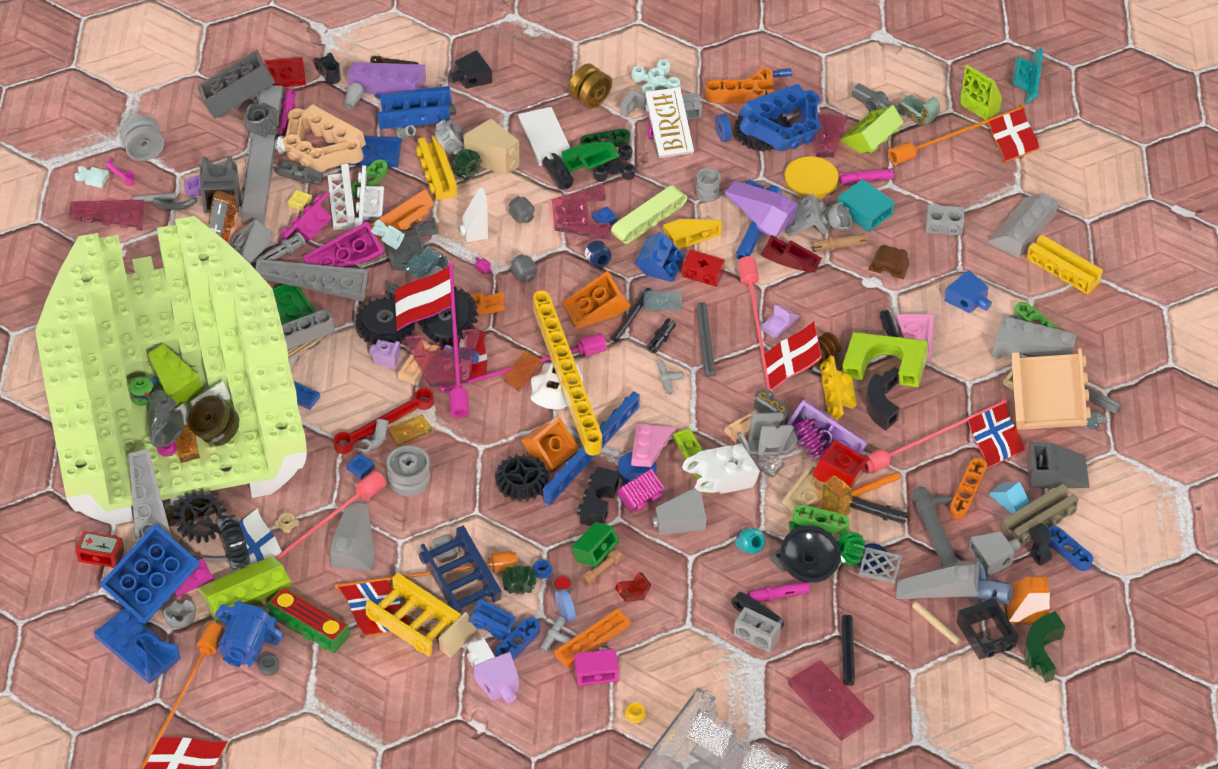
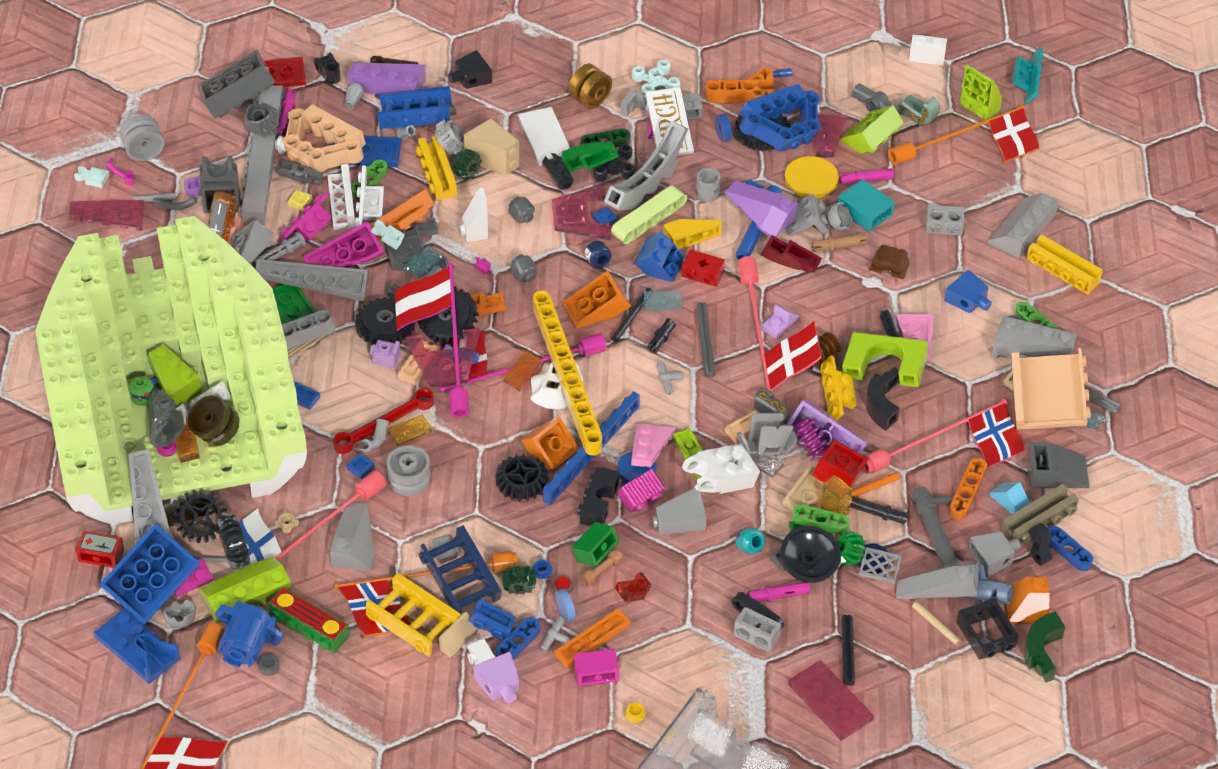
none -> light grey arch [604,121,688,210]
none -> white slope [909,34,947,66]

